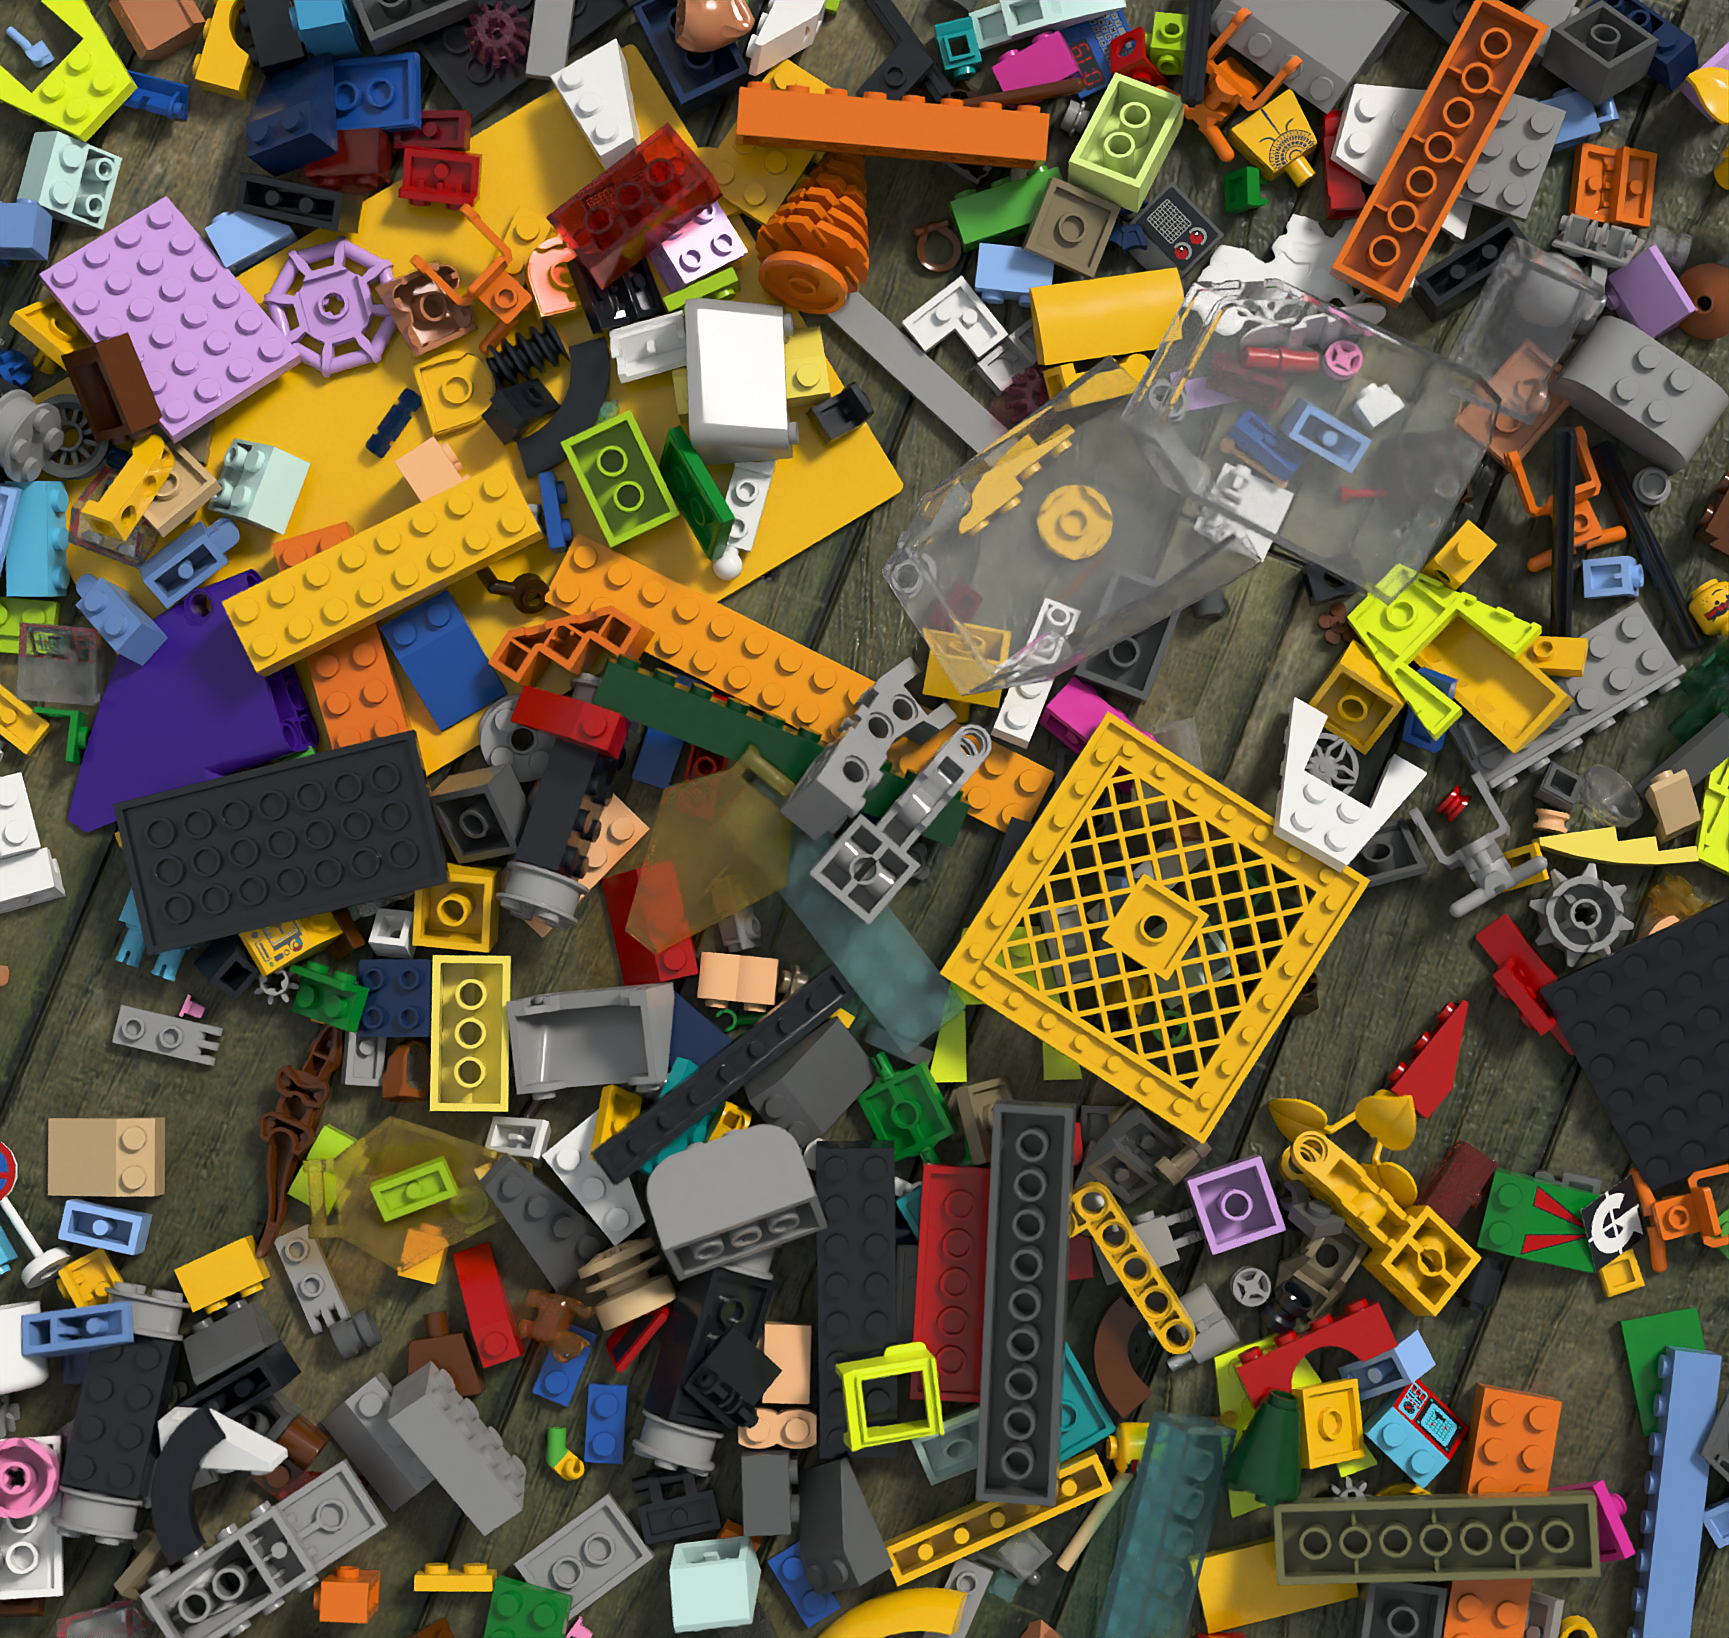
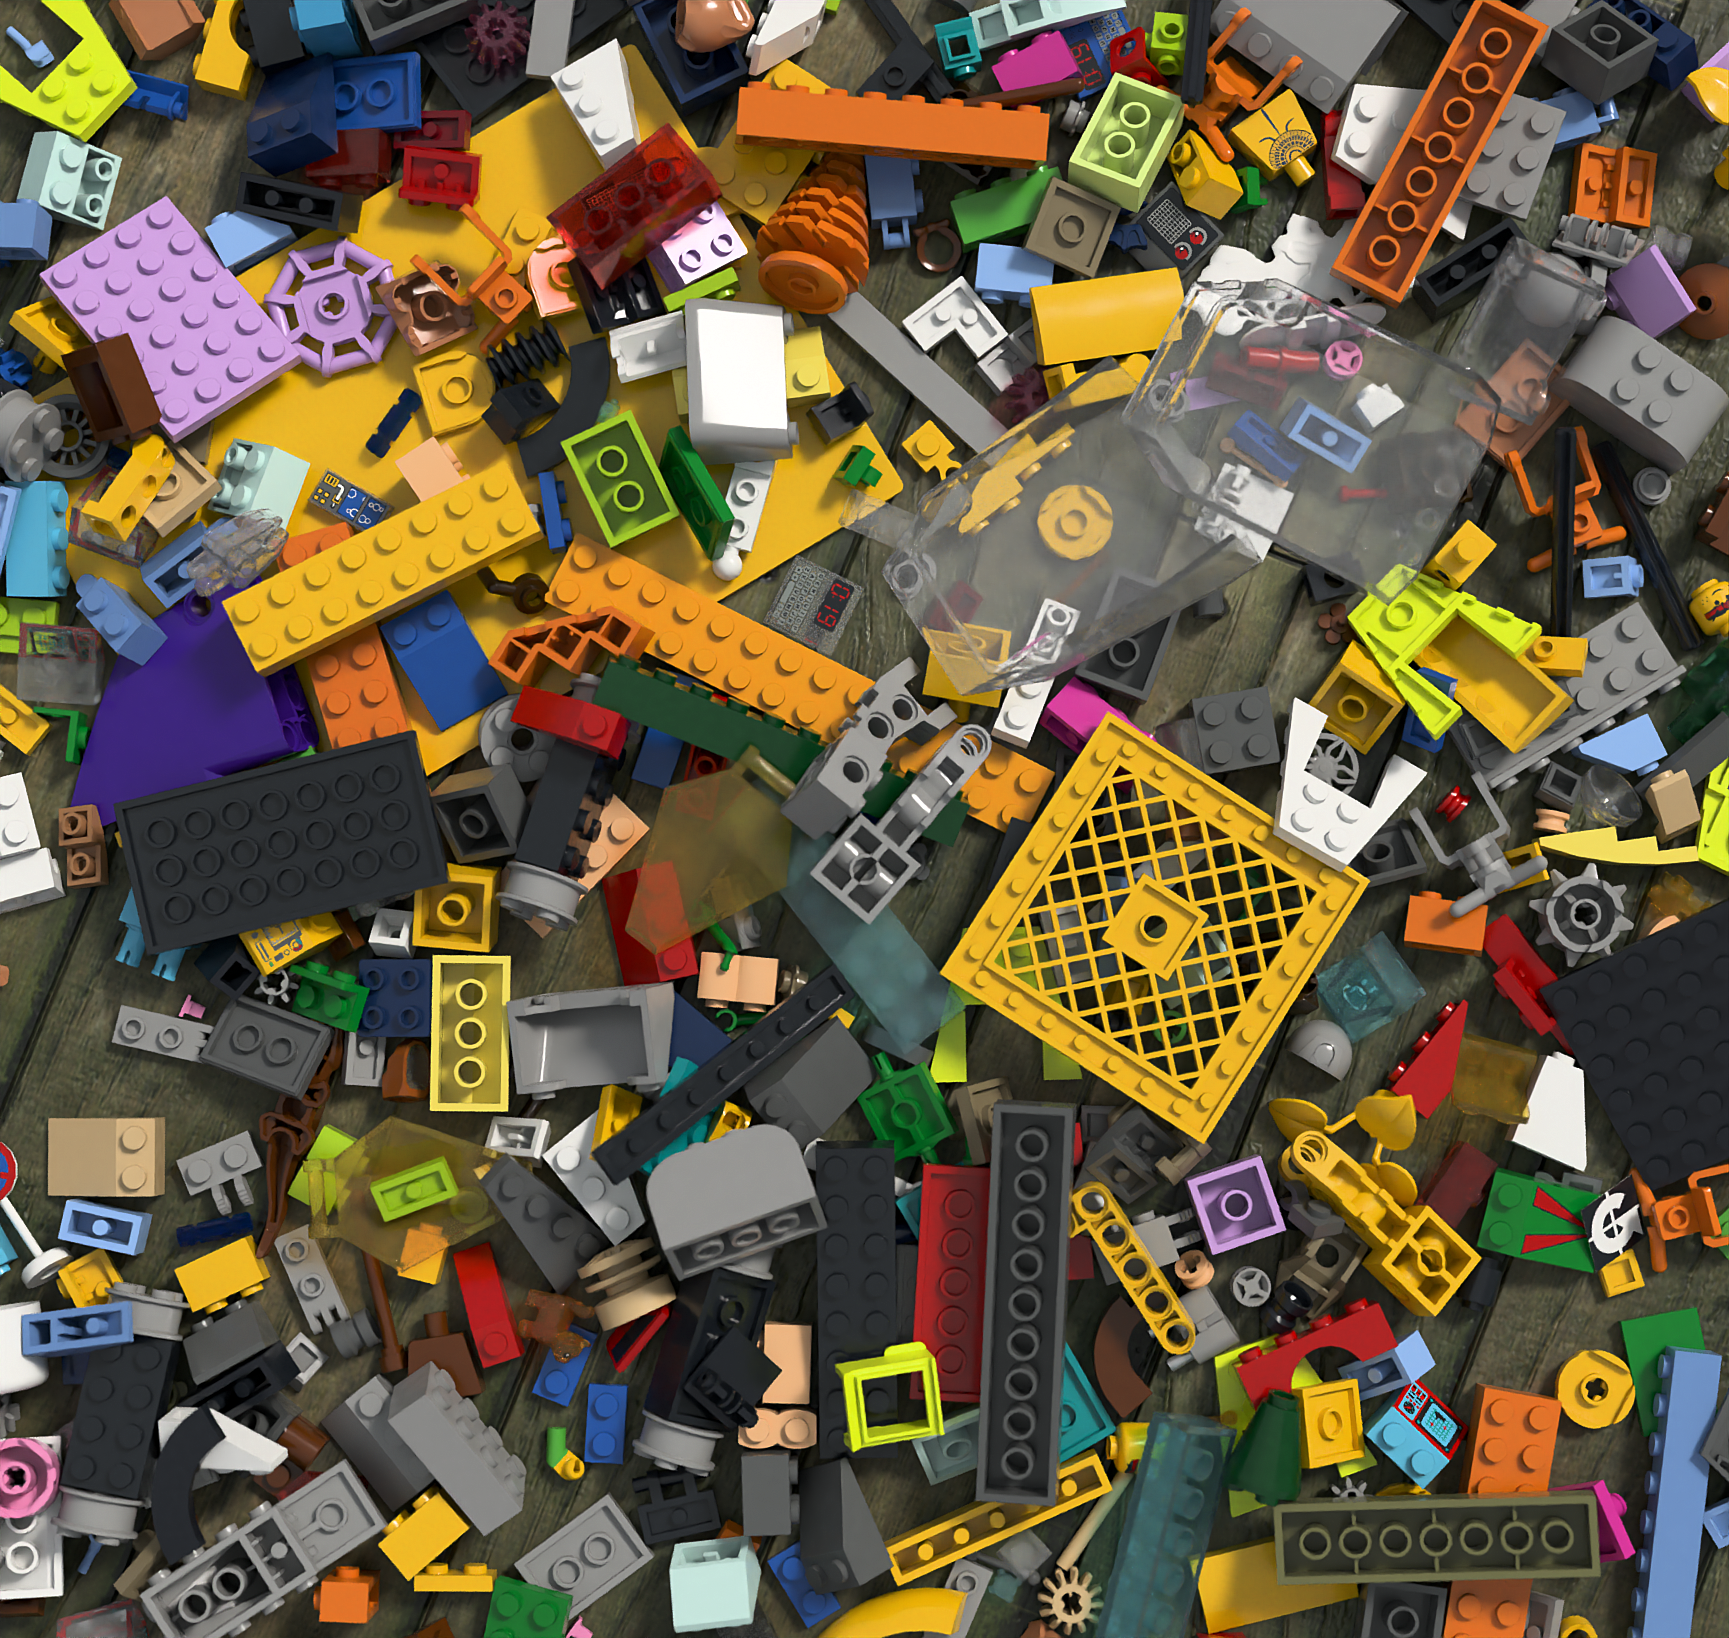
none -> medium nougat slope [59,804,109,889]
none -> light blue hand [78,1534,107,1574]
none -> light grey hinge [176,1130,265,1216]
none -> clear blue axle [176,1212,253,1248]
none -> clear hinge [186,509,289,597]
none -> dark grey tile [198,995,336,1101]
none -> light grey slope [286,1332,329,1392]
none -> tile [308,468,395,532]
none -> reddish brown piece [349,1188,408,1374]
none -> yellow brick [378,1484,473,1581]
none -> green piece [687,898,738,972]
none -> tile [763,555,865,657]
none -> green tile [833,445,883,487]
none -> clear brick [838,488,929,556]
none -> medium blue brick [864,155,924,250]
none -> yellow plate [901,420,965,489]
none -> tan gear [1037,1566,1104,1635]
none -> yellow slope [1166,129,1244,220]
none -> light nougat bush [1174,1250,1214,1289]
none -> dark grey brick [1187,686,1281,777]
none -> light grey helmet [1284,1020,1352,1082]
none -> clear light blue slope [1317,931,1427,1043]
none -> orange brick [1404,891,1488,957]
none -> clear yellow bracket [1451,1032,1538,1125]
none -> white slope [1504,1051,1587,1172]
none -> yellow plate [1554,1349,1635,1429]
none -> light blue slope [1571,714,1667,776]

